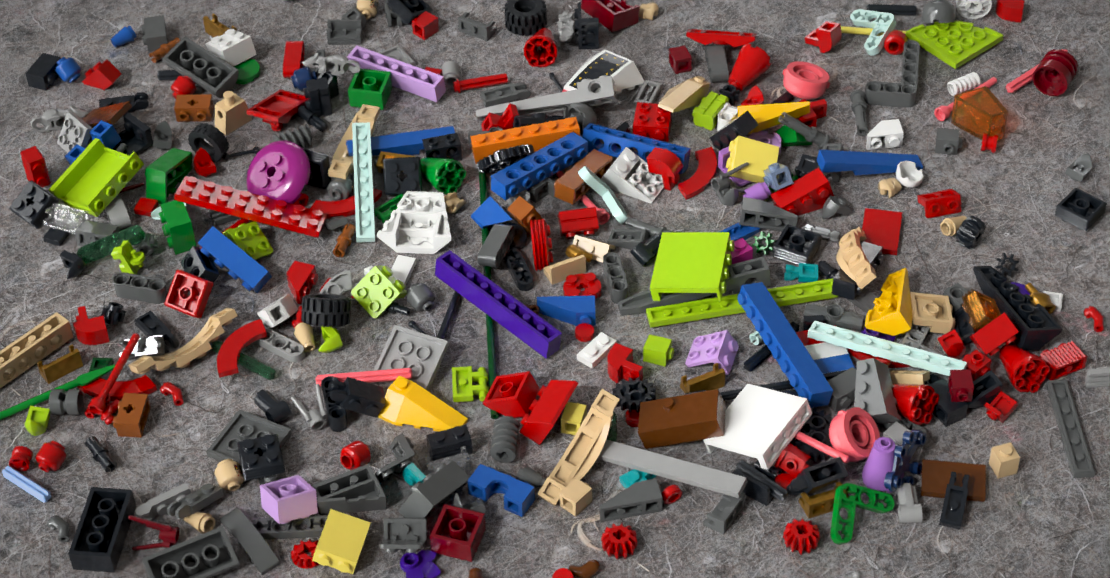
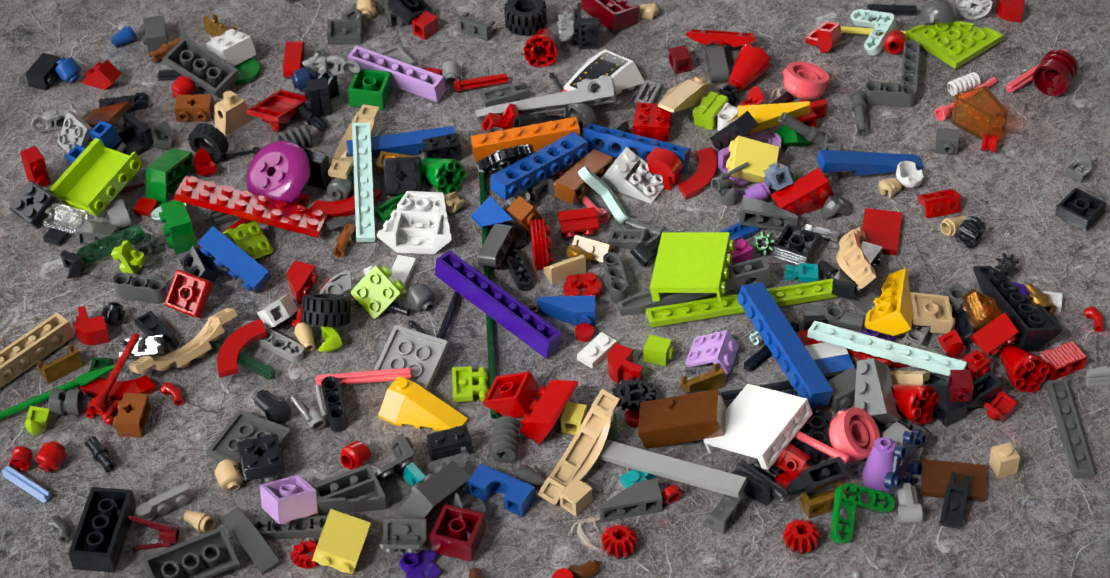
dark grey hinge [166,484,224,519] -> none
black hinge [328,377,386,418] -> none
black bracket [795,154,818,178] -> none
white slope [866,119,904,150] -> none

